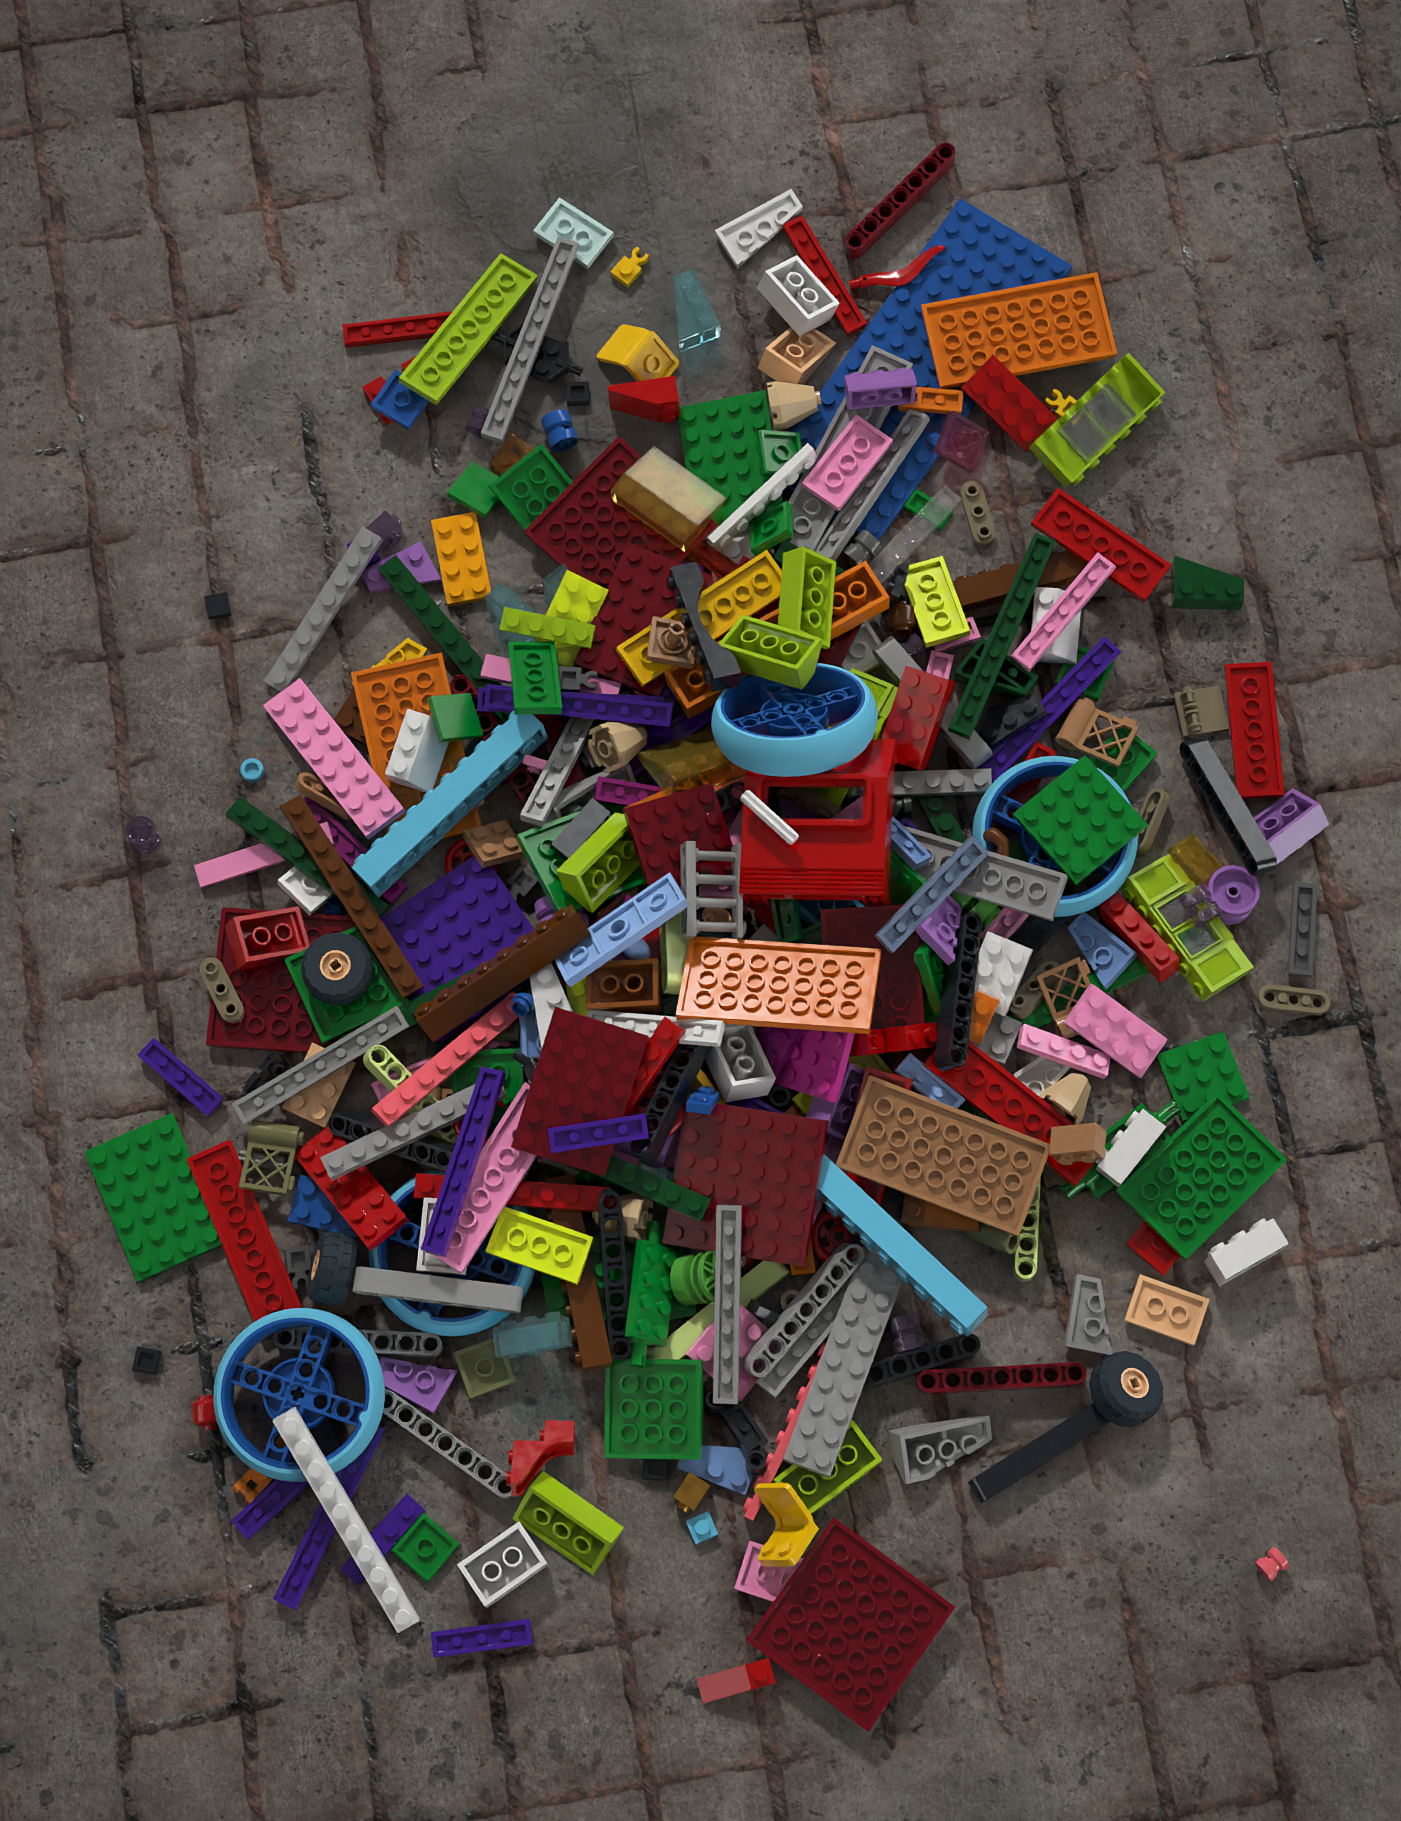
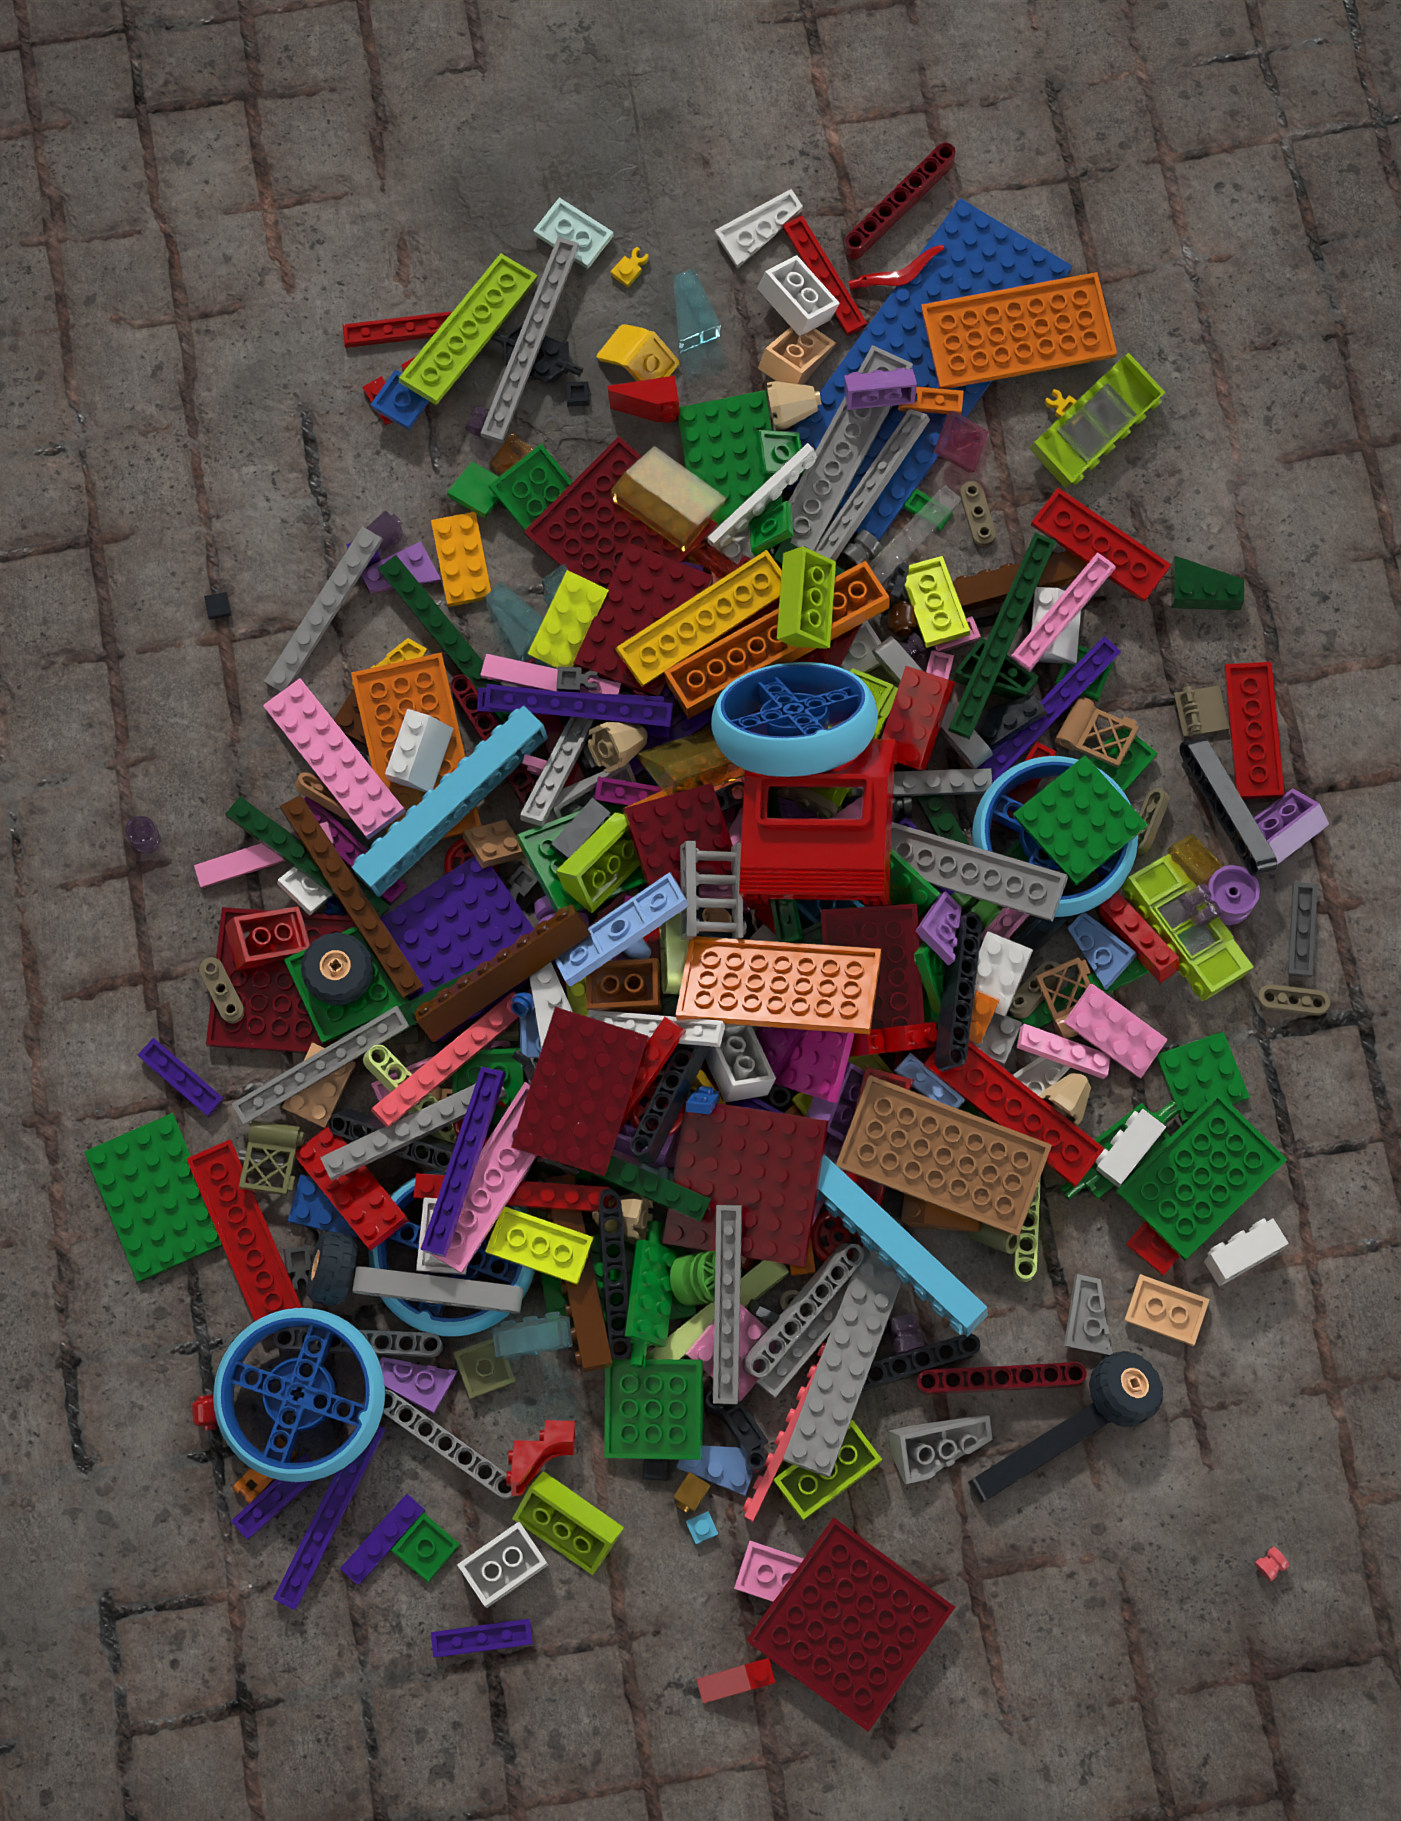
black tile [132,1346,162,1375] -> none
medium azure tile [240,758,265,783] -> none
black hinge [242,1052,290,1094] -> none
white plate [273,1407,420,1633] -> none
green tile [427,693,483,742] -> none
lime plate [499,607,596,649] -> none
green plate [508,641,562,714] -> none
blue wheel [541,409,579,452] -> none
dark purple plate [547,1113,649,1153] -> none
medium nougat plate [646,616,695,669] -> none
black arch [666,562,741,692] -> none
lime slope [719,615,823,690] -> none
white axle [740,790,799,845] -> none
yellow piece [754,1483,819,1567] -> none
bright pink plate [802,415,893,512] -> none
sand blue plate [874,836,989,953] -> none
medium blue plate [891,816,932,870] -> none
red plate [961,355,1057,452] -> none
reddish brown arm [983,828,1009,857] -> none
medium nougat brick [1050,1123,1106,1165] -> none

